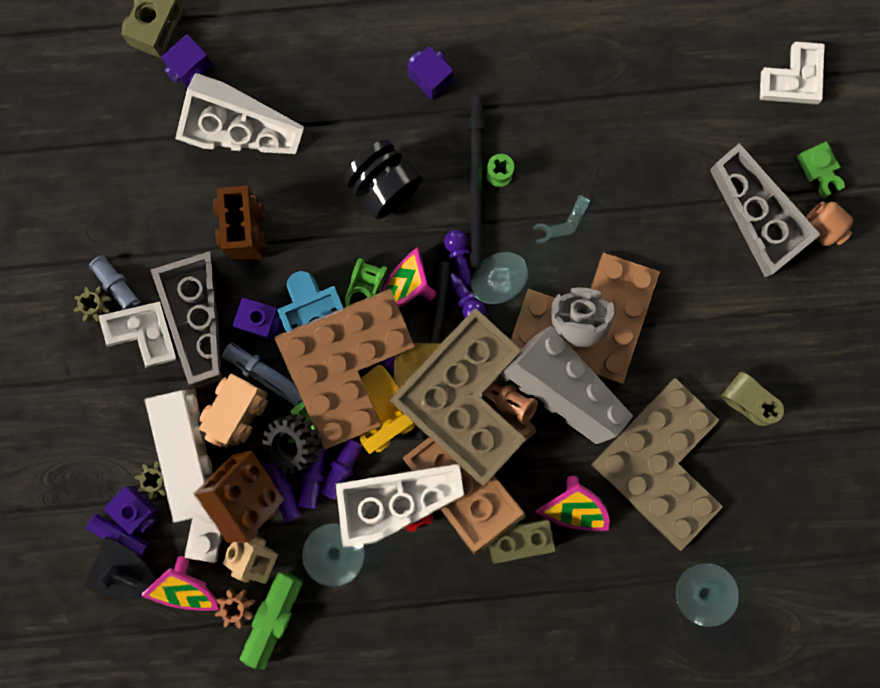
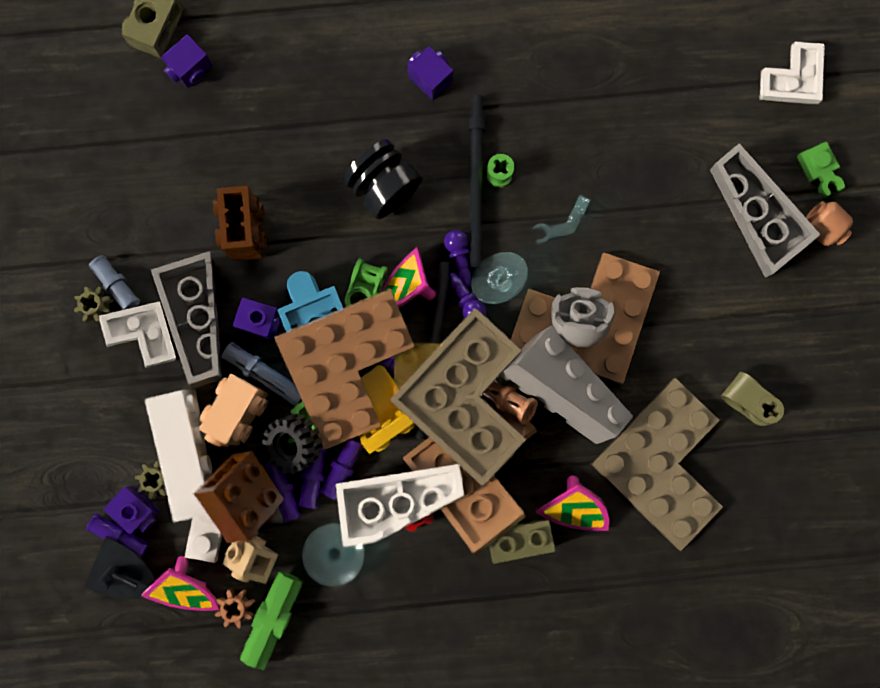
white wedge [175,73,304,154] -> none
clear light blue dish [676,563,739,627] -> none

